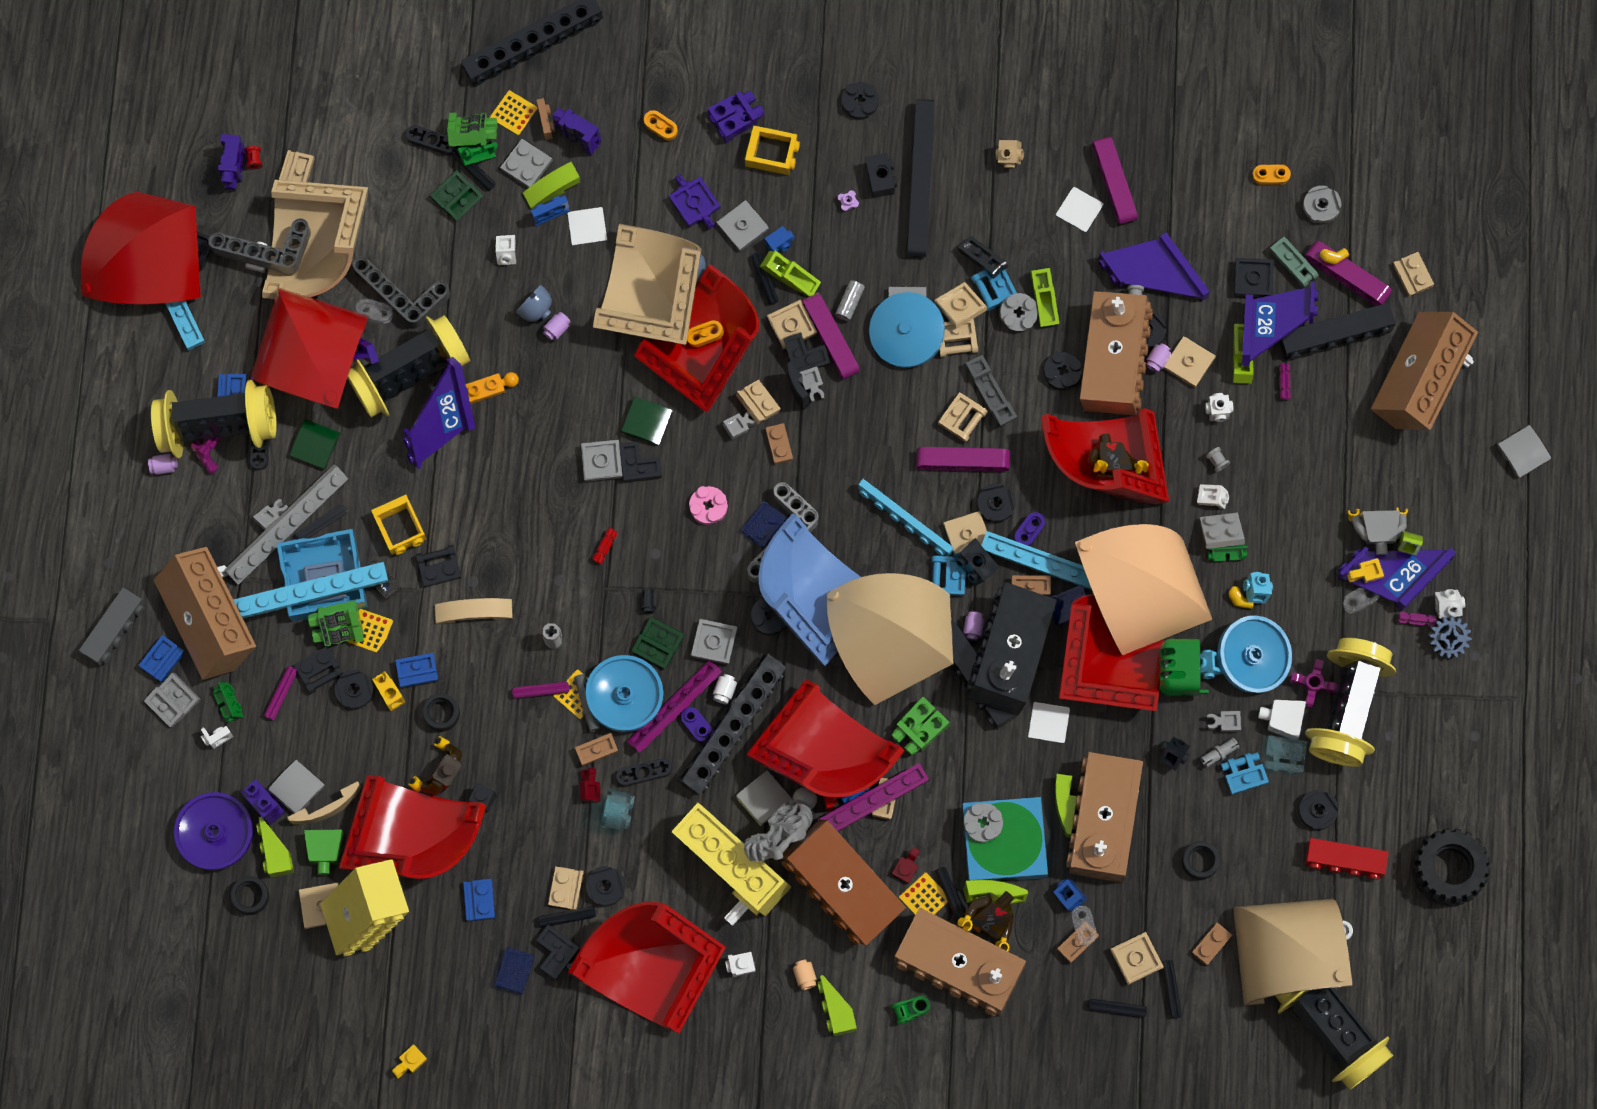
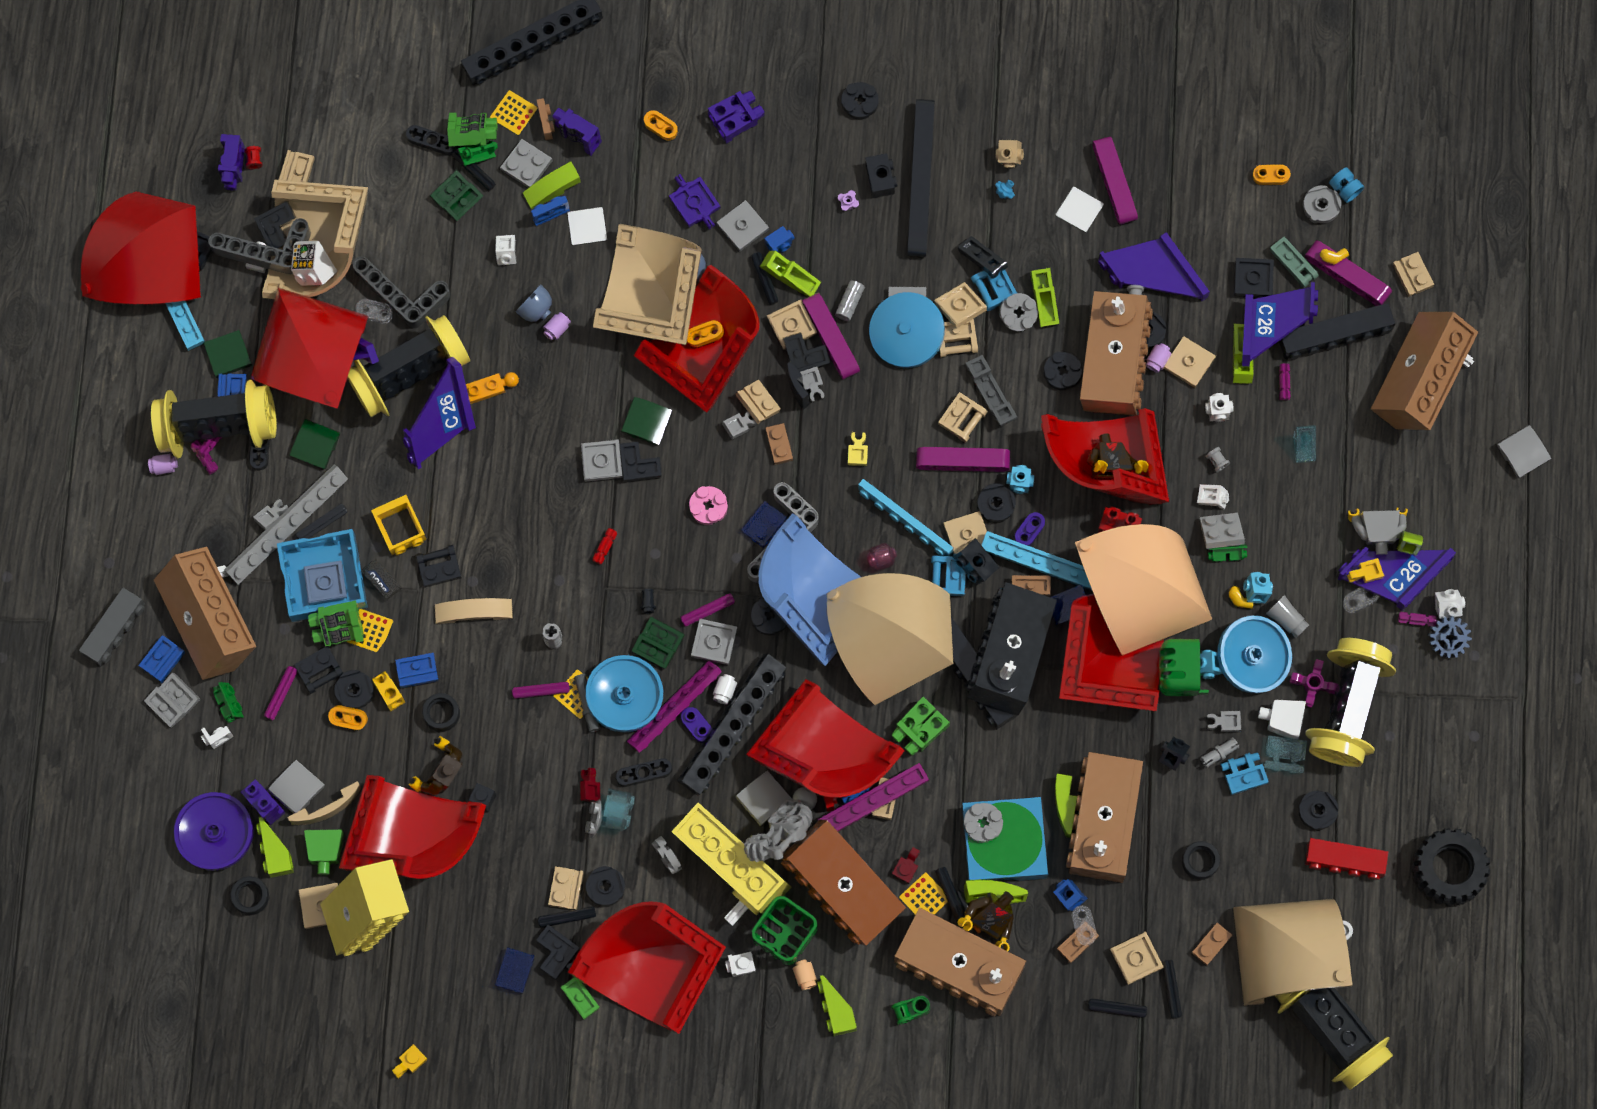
medium azure plate [234,562,389,618] -> none
blue plate [463,879,496,922] -> none
medium nougat plate [575,733,618,767] -> none
yellow window [745,125,800,175] -> none
lavender brick [963,612,984,641] -> none
white sticker [1028,702,1070,743] -> none
none -> dark green tile [204,330,252,378]
none -> black plate [254,201,297,249]
none -> white slope [291,241,337,286]
none -> light orange plate [328,705,368,730]
none -> bright green plate [561,977,600,1020]
none -> light grey dish [585,799,603,838]
none -> light grey plate [651,836,682,874]
none -> magenta axle [681,593,735,626]
none -> green piece [752,896,817,965]
none -> light yellow plate [848,432,868,466]
none -> clear pink head [867,543,897,571]
none -> dark azure plant [995,180,1015,199]
none -> medium azure brick [1006,465,1034,494]
none -> red brick [1098,507,1142,533]
none -> light grey plant [1266,595,1309,638]
none -> clear light blue slope [1293,425,1316,462]
none -> dark azure wheel [1329,167,1365,203]

